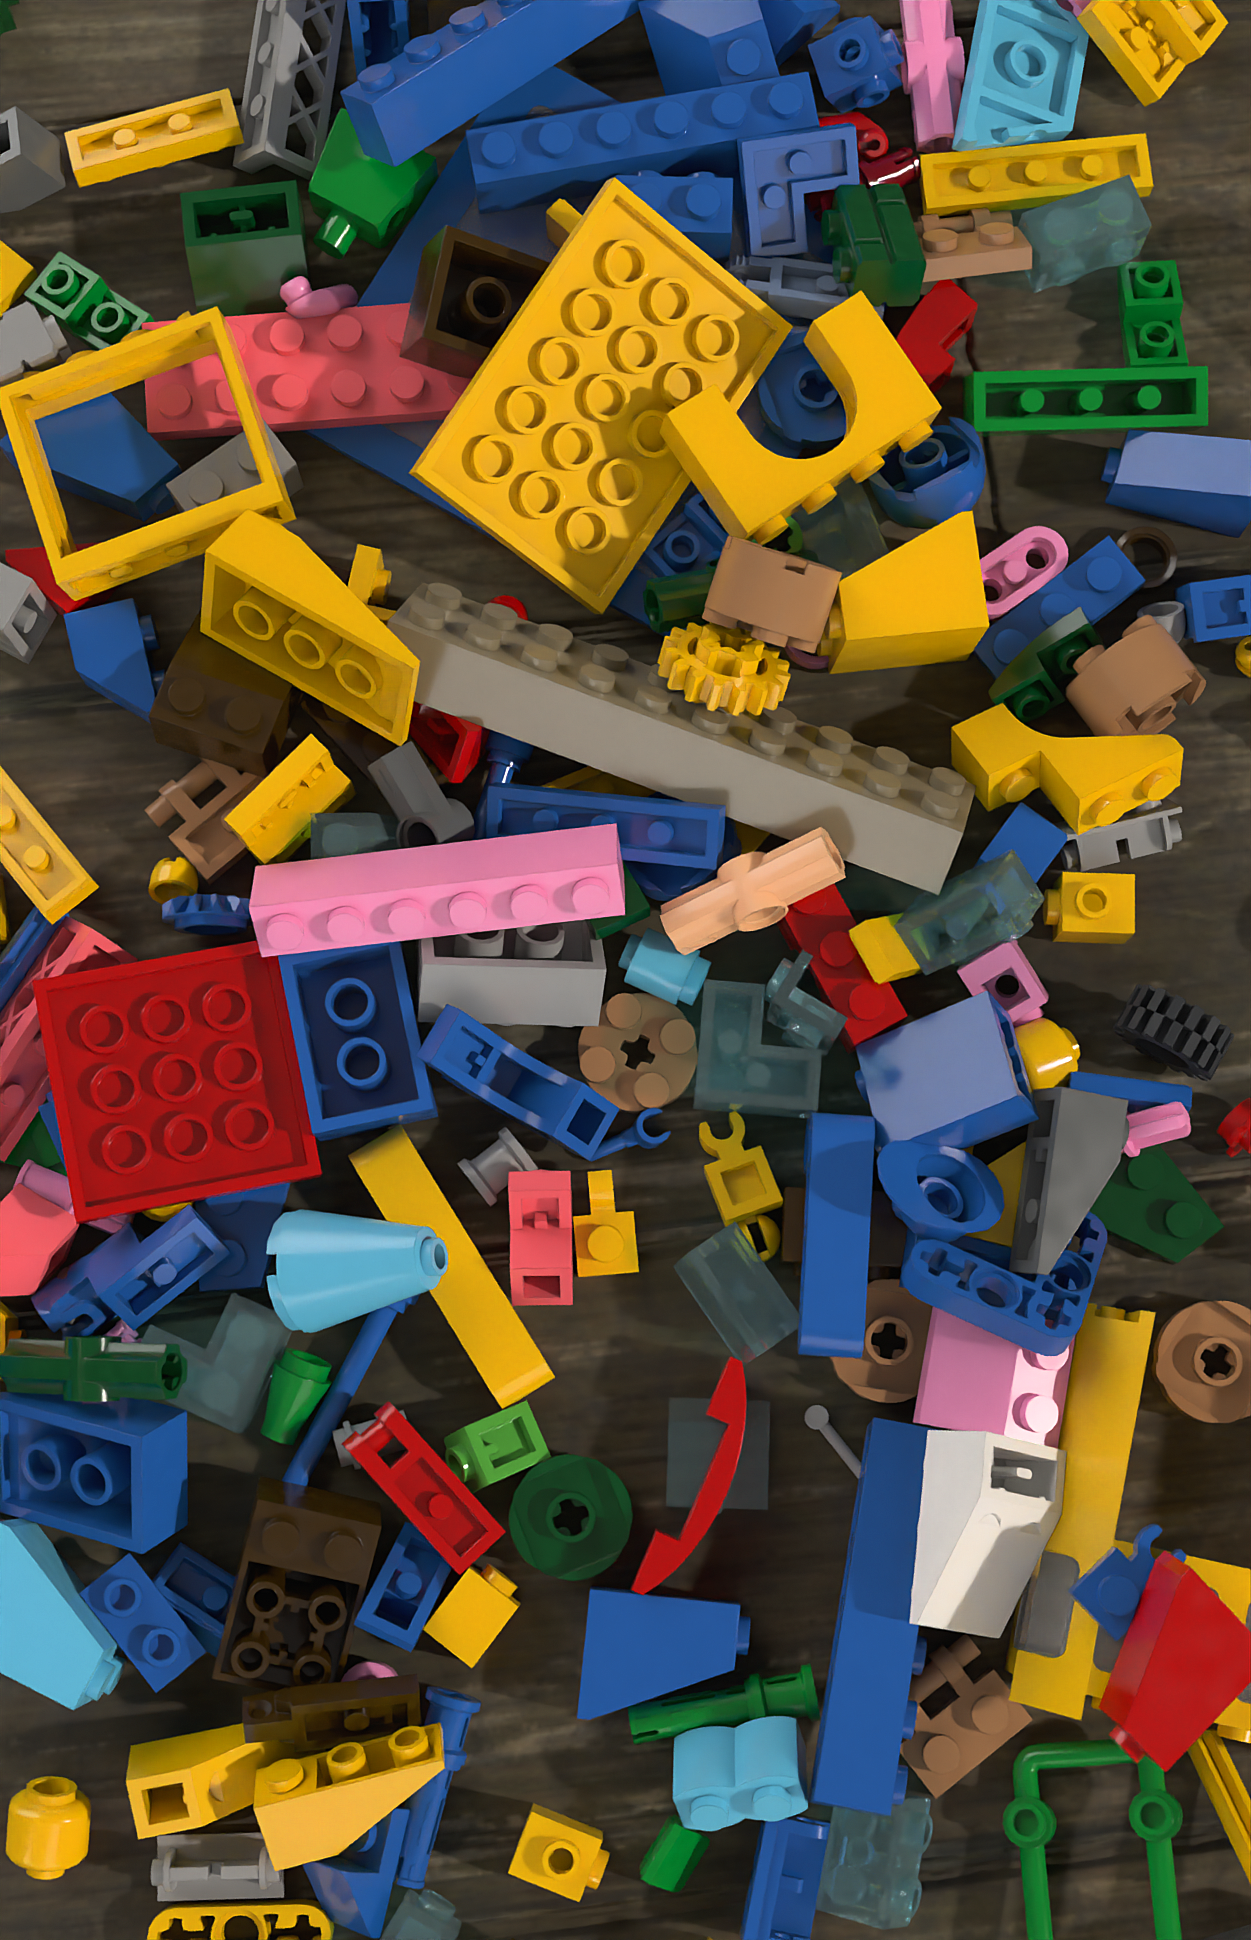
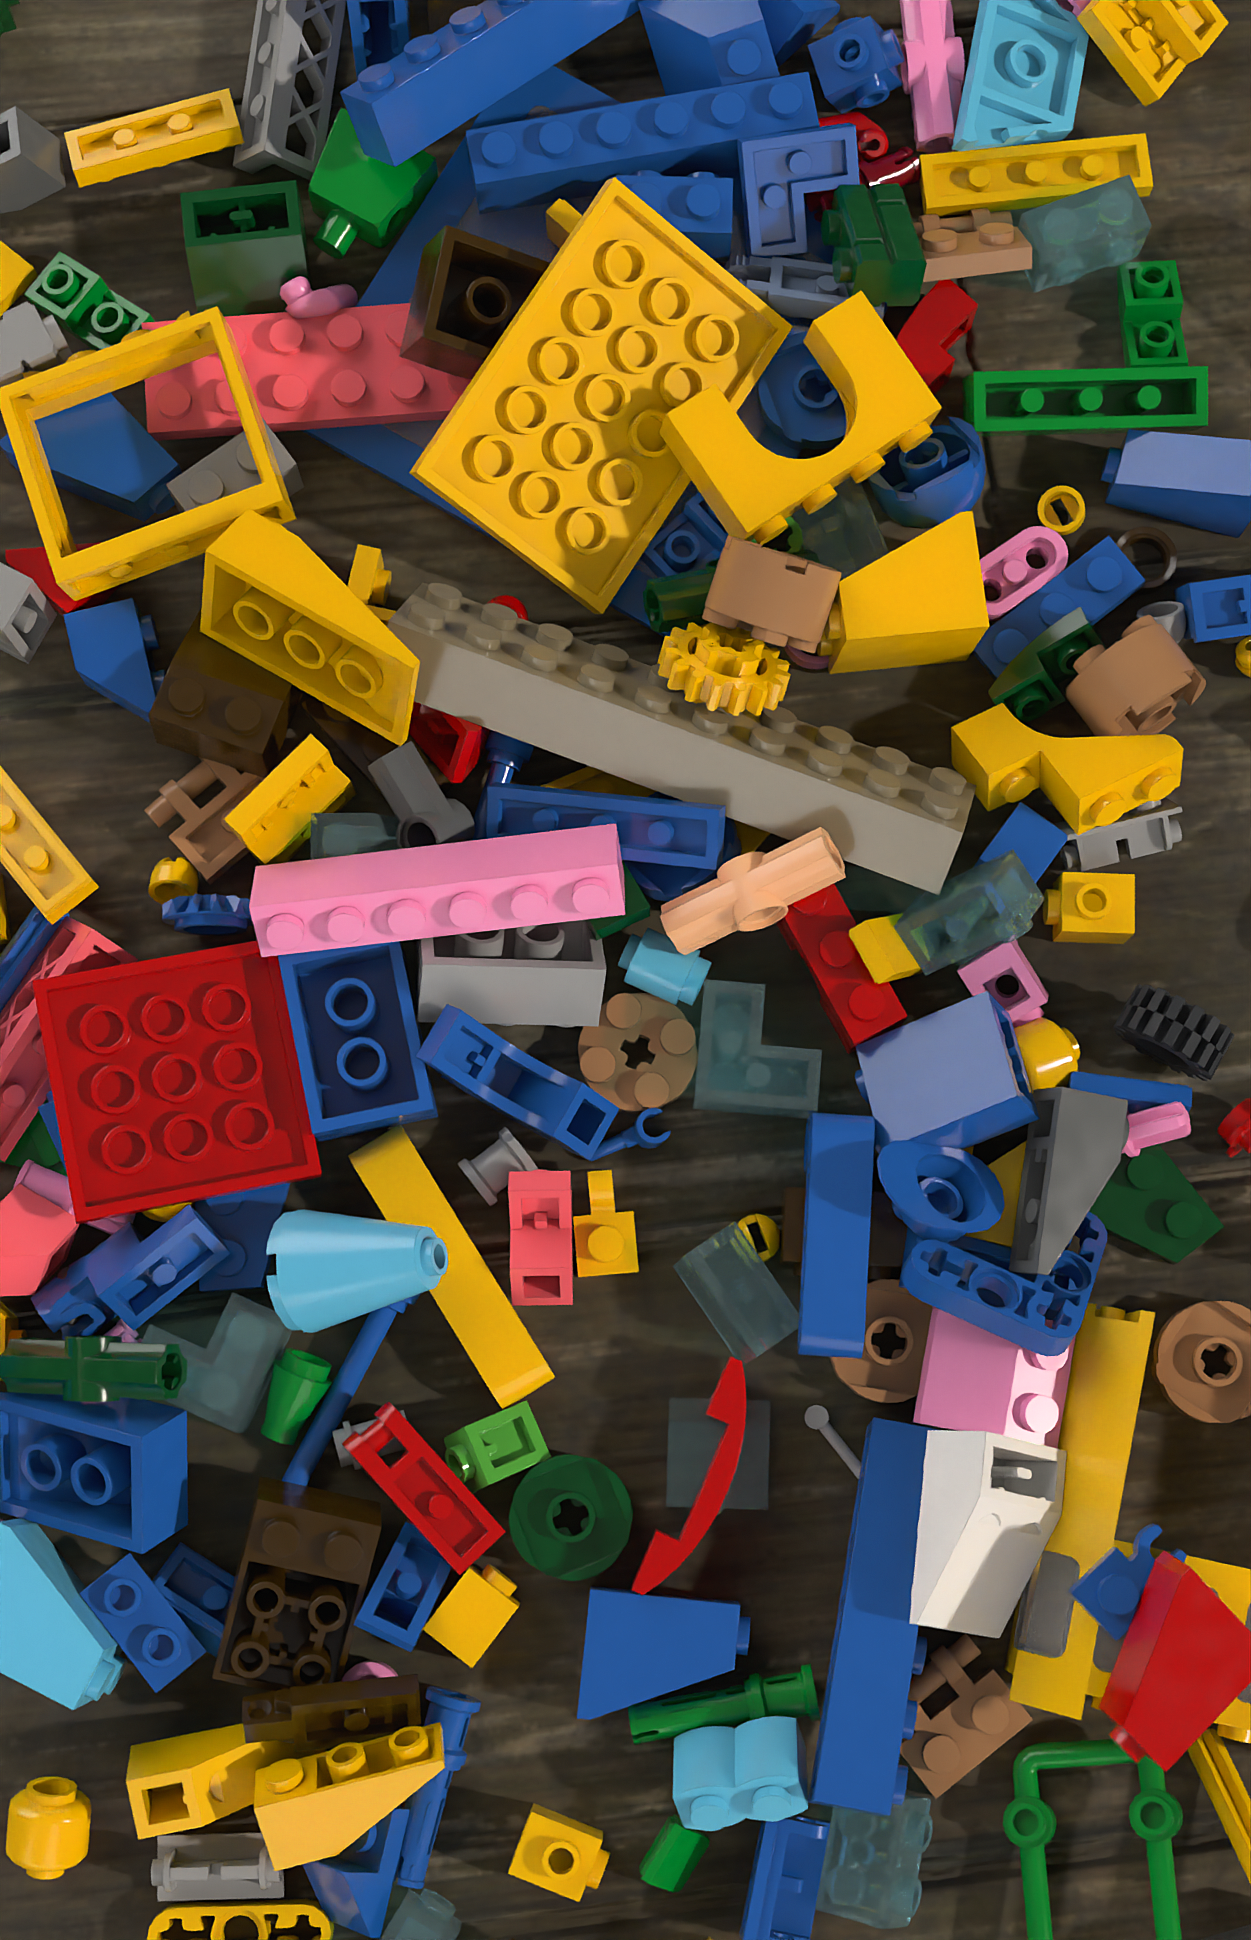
yellow plate [699,1111,783,1227] -> none
clear light blue bracket [762,950,848,1056] -> none
none -> yellow hinge [1038,486,1086,535]

